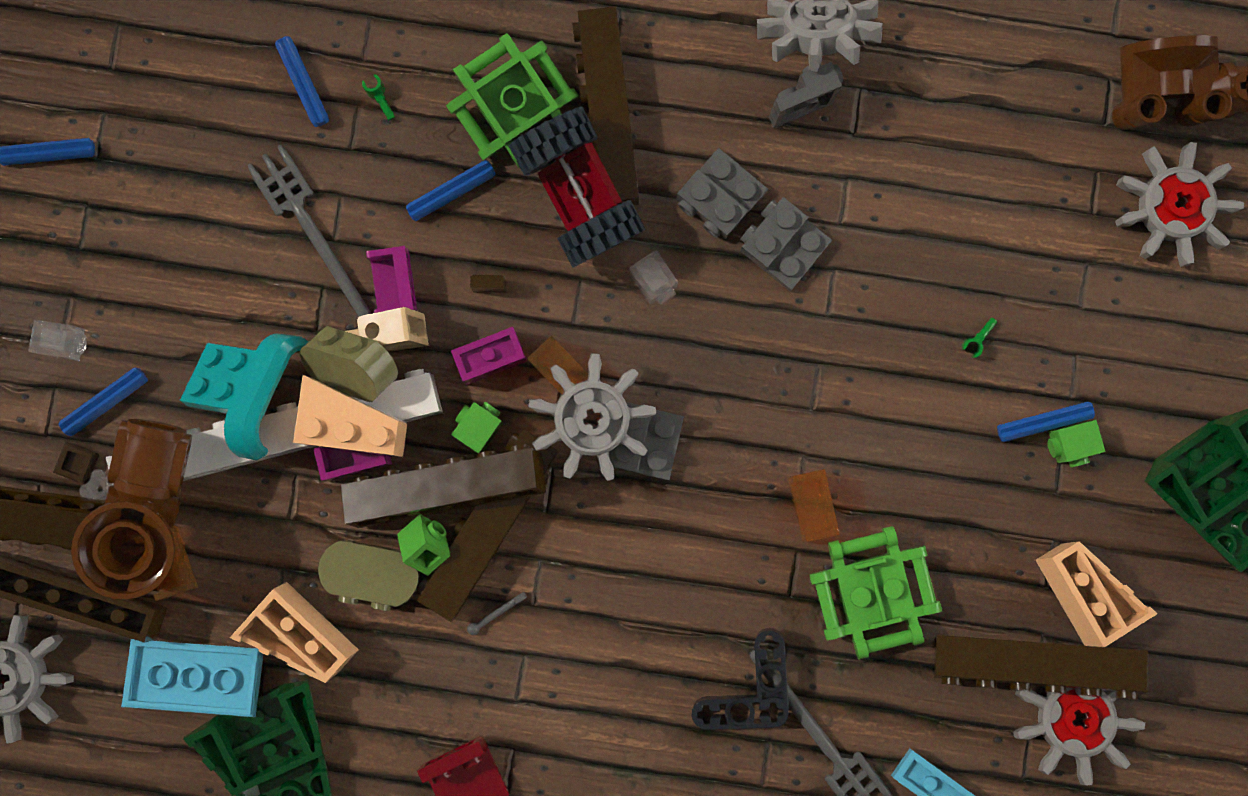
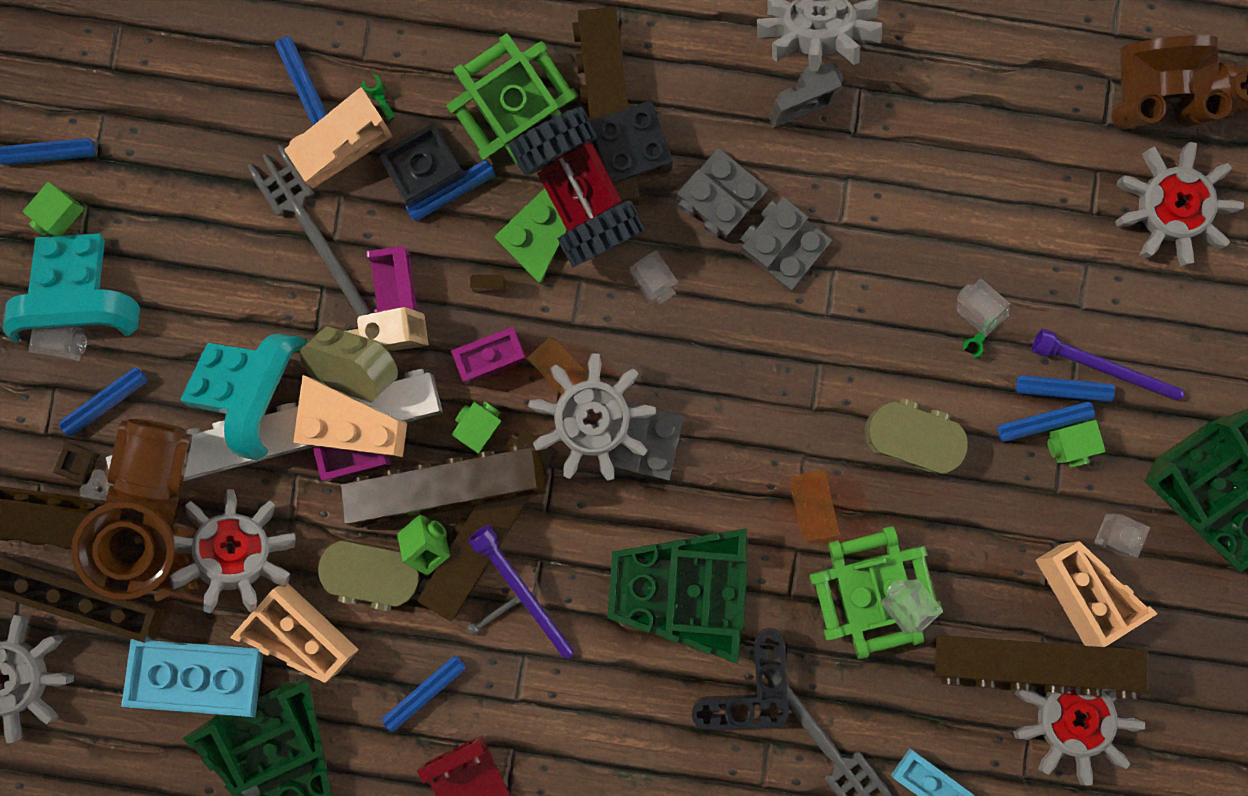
none -> teal piece [2,233,140,343]
none -> bright green brick [22,182,85,236]
none -> light grey gear [170,489,296,613]
none -> light nougat wedge [284,87,393,189]
none -> black tile [378,123,465,208]
none -> blue axle [382,656,466,732]
none -> dark purple piece [468,525,574,659]
none -> bright green wing [494,188,567,284]
none -> black bracket [591,100,673,183]
none -> dark green wedge [607,528,749,664]
none -> olive brick [864,399,968,475]
none -> clear brick [880,579,943,634]
none -> clear brick [957,278,1010,337]
none -> blue axle [1016,375,1115,402]
none -> dark purple piece [1032,328,1184,401]
none -> clear brick [1094,514,1151,558]

